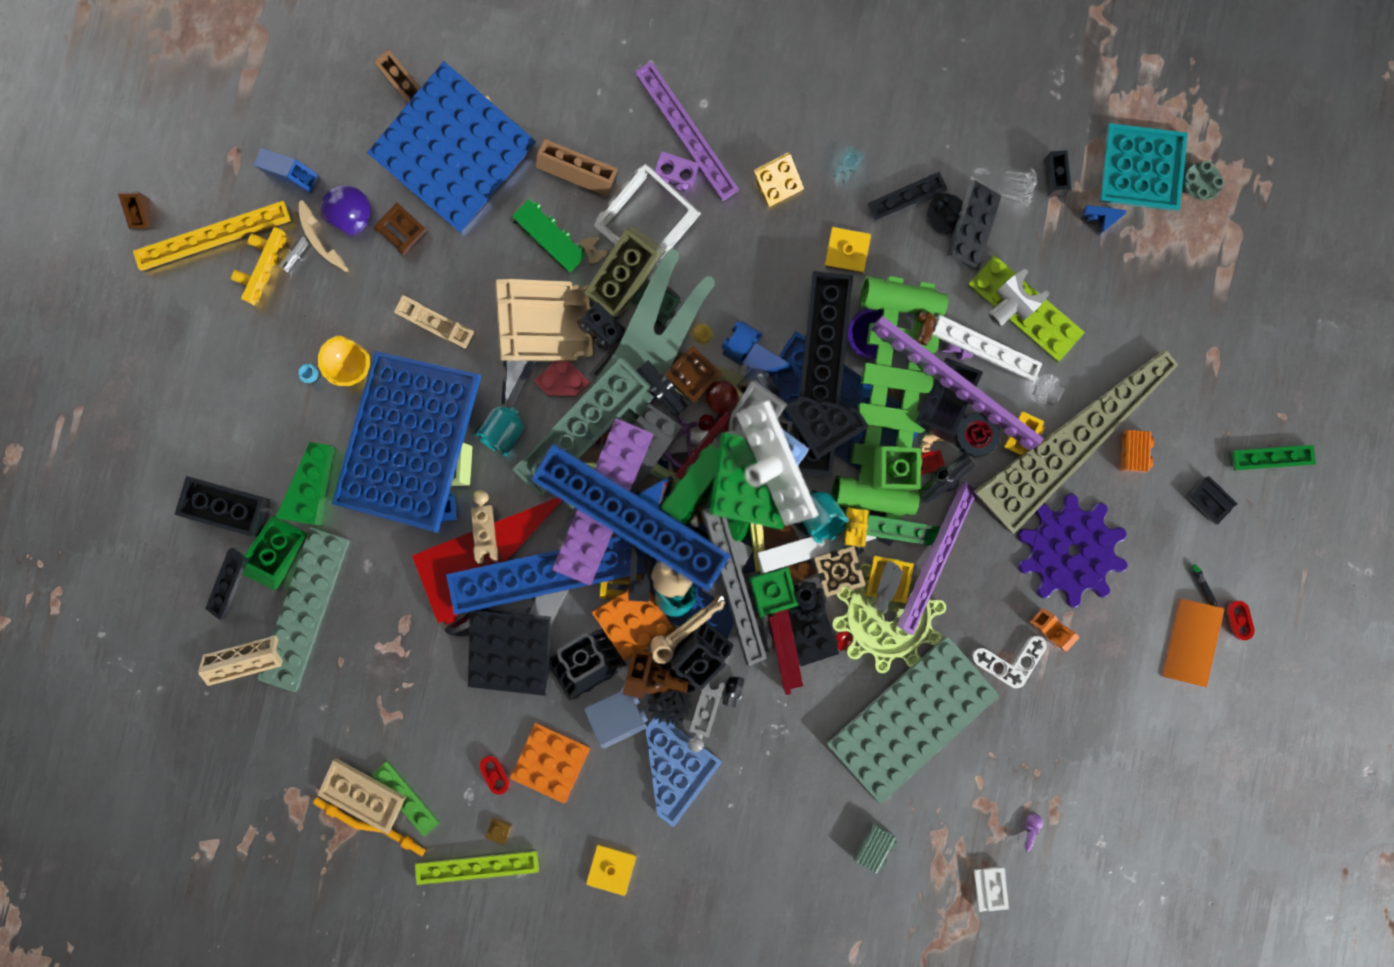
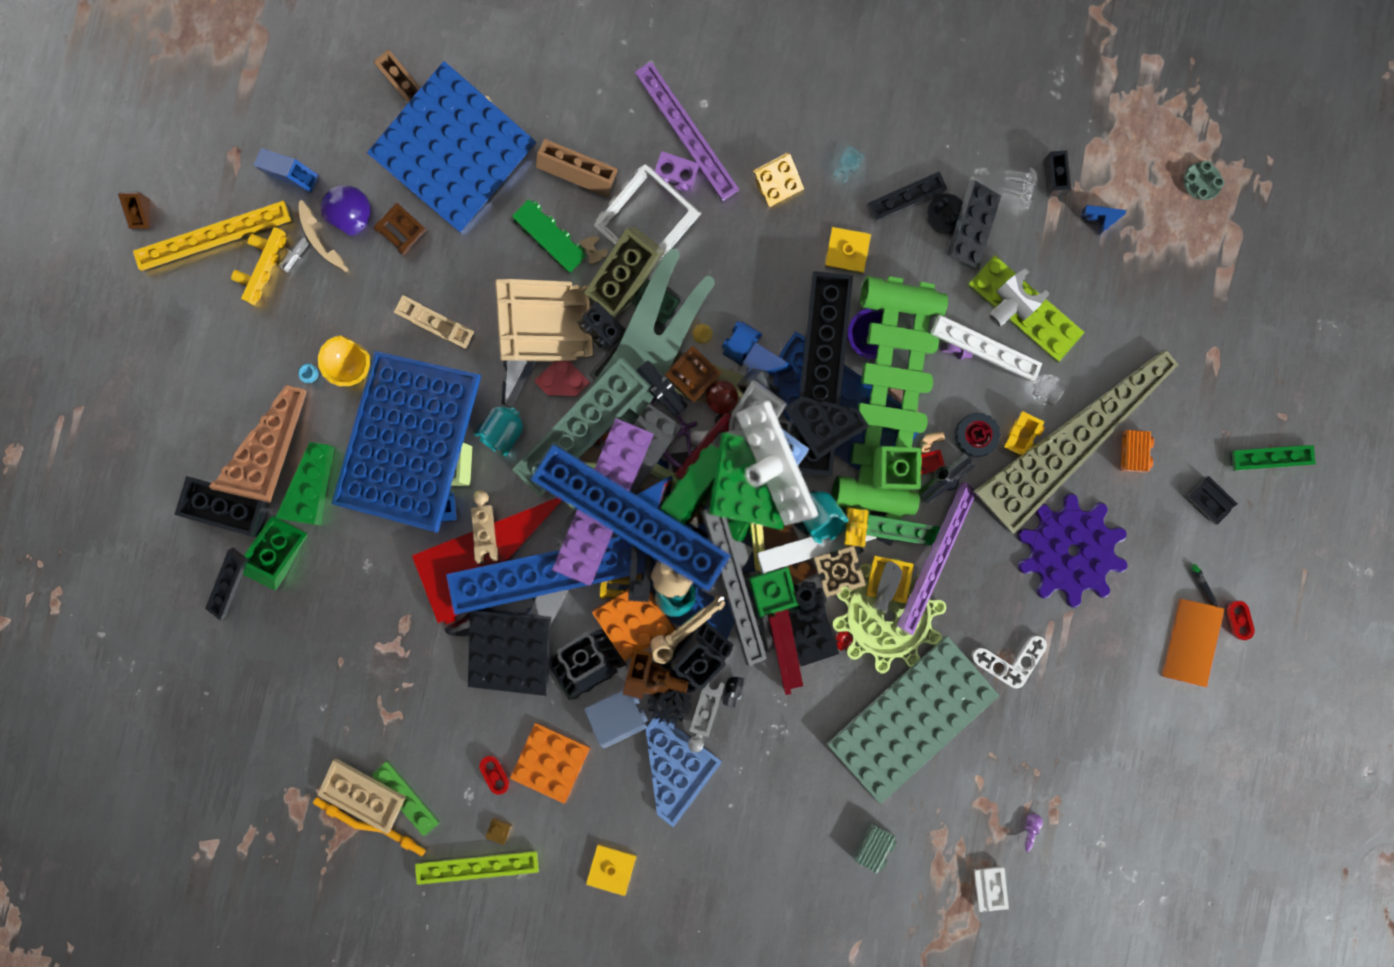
tan fence [198,635,283,686] -> none
sand green plate [257,527,350,693] -> none
red hinge [698,414,714,431] -> none
medium lavender plate [871,316,1044,450] -> none
black slope [915,357,983,443] -> none
reddish brown arm [916,311,937,346] -> none
orange brick [1029,608,1080,652] -> none
teal plate [1099,123,1188,212] -> none
none -> nougat wing [209,385,307,502]

